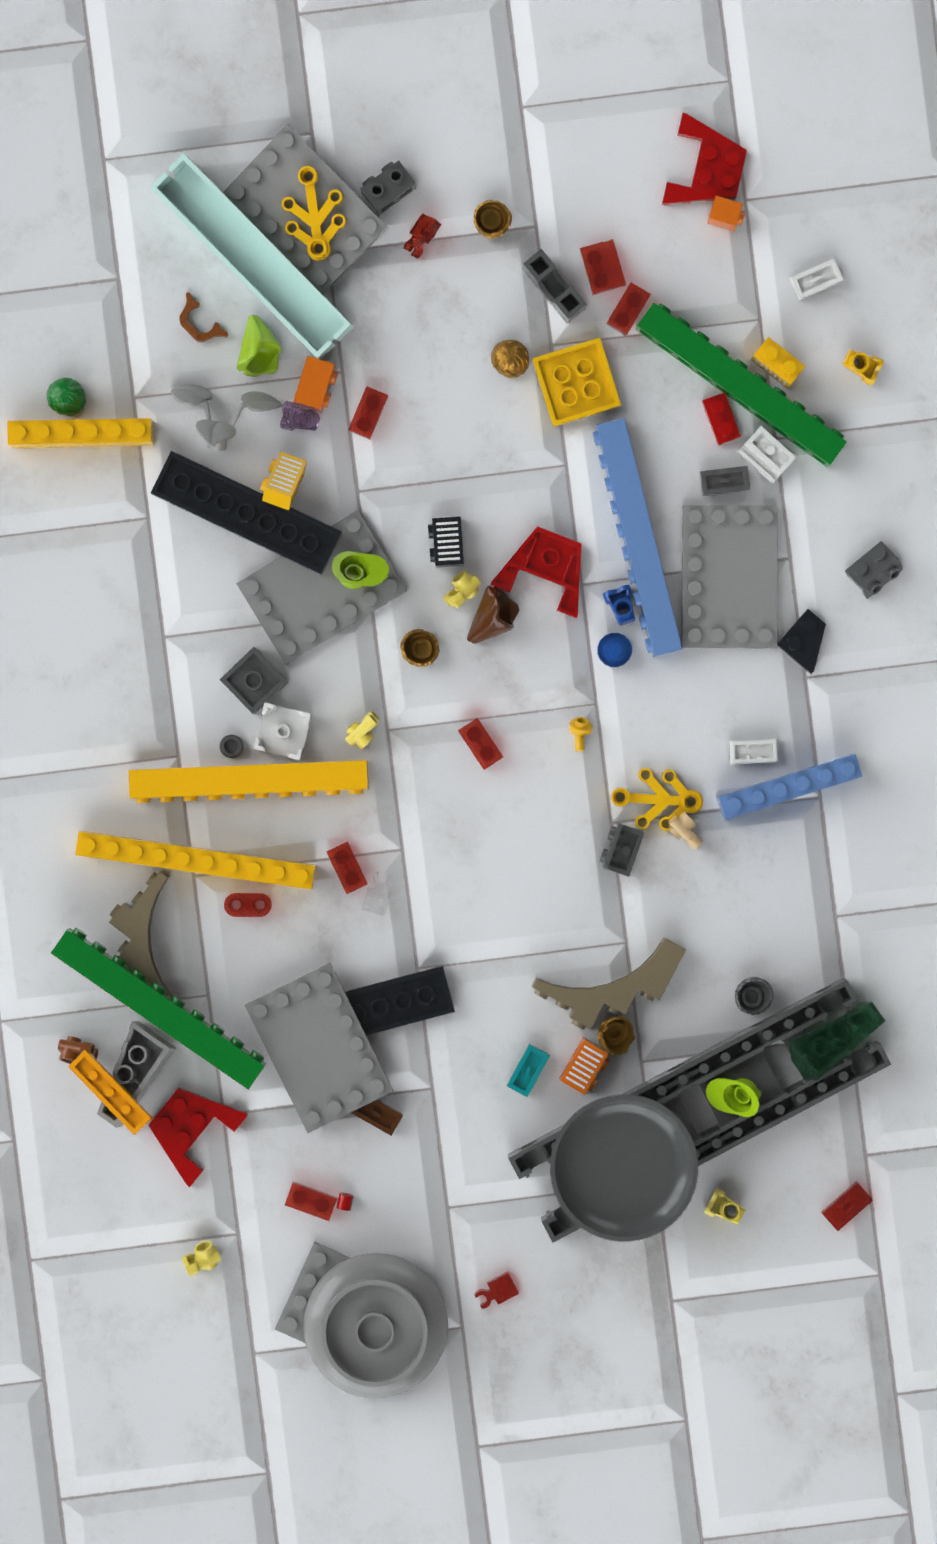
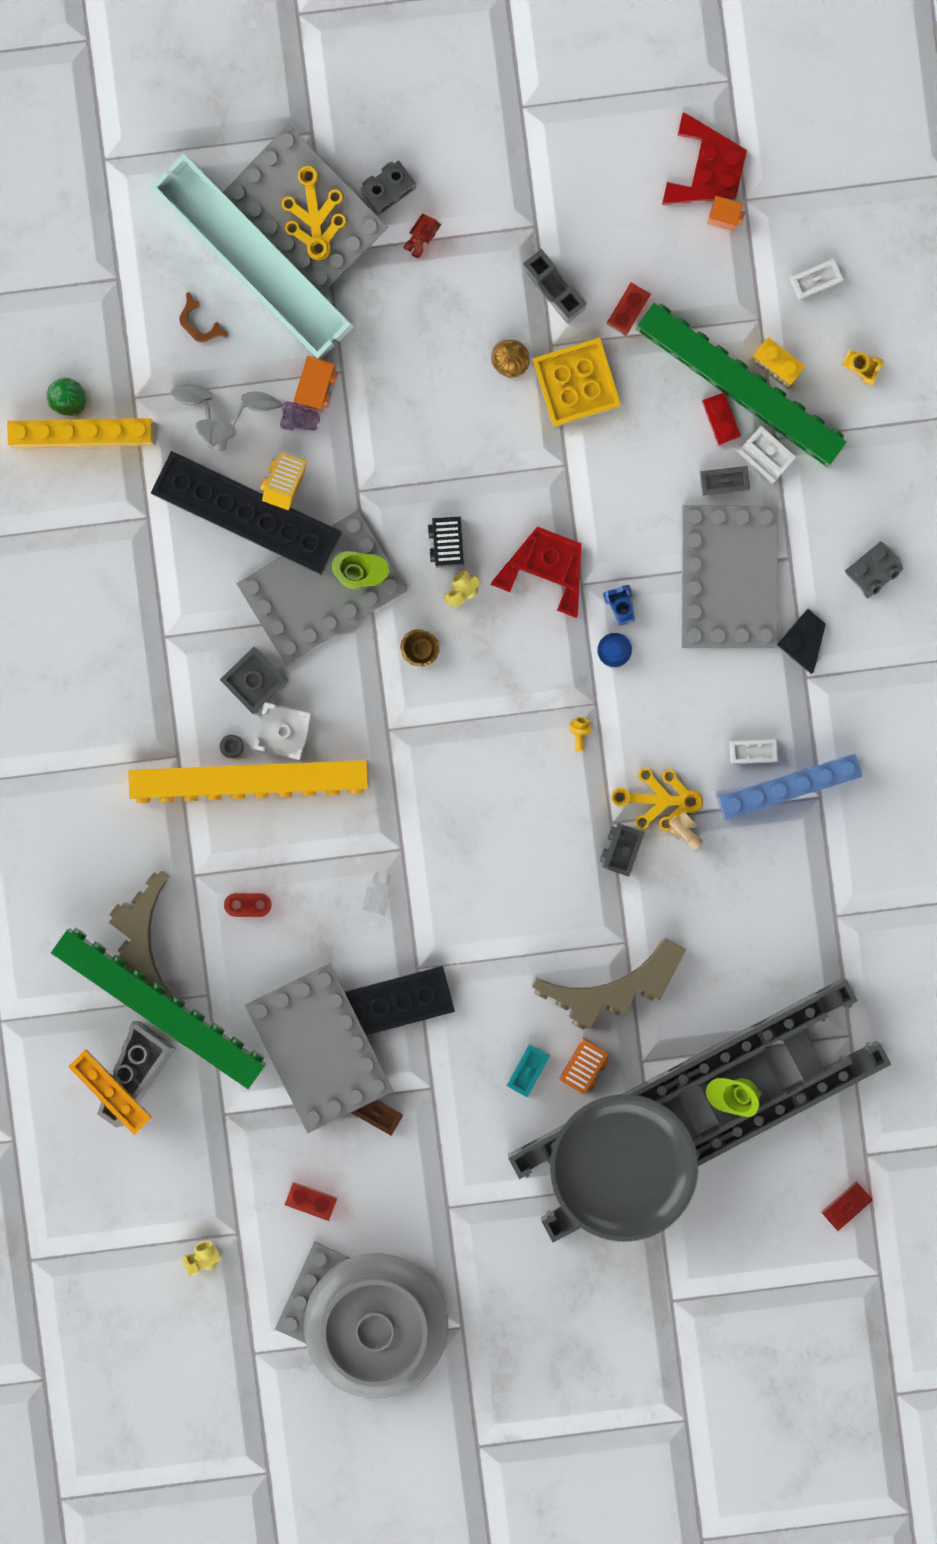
dark orange plate [58,1036,98,1064] -> none
yellow brick [75,831,316,890] -> none
red wing [148,1088,248,1188] -> none
lime hat [237,315,282,377] -> none
clear red plate [326,841,368,894] -> none
red piece [336,1192,354,1211] -> none
light yellow plate [345,711,380,749] -> none
clear red plate [348,386,389,440] -> none
clear red plate [458,718,503,770] -> none
reddish brown hat [467,586,519,644] -> none
pearl gold hair [473,200,512,238] -> none
clear red plate [474,1271,519,1309] -> none
clear red plate [580,239,626,295] -> none
medium blue brick [593,418,682,657] -> none
pearl gold hair [597,1016,635,1056] -> none
light yellow plate [704,1188,746,1225] -> none
dark grey hair [735,977,774,1015] -> none
clear green wedge [788,1002,885,1080] -> none

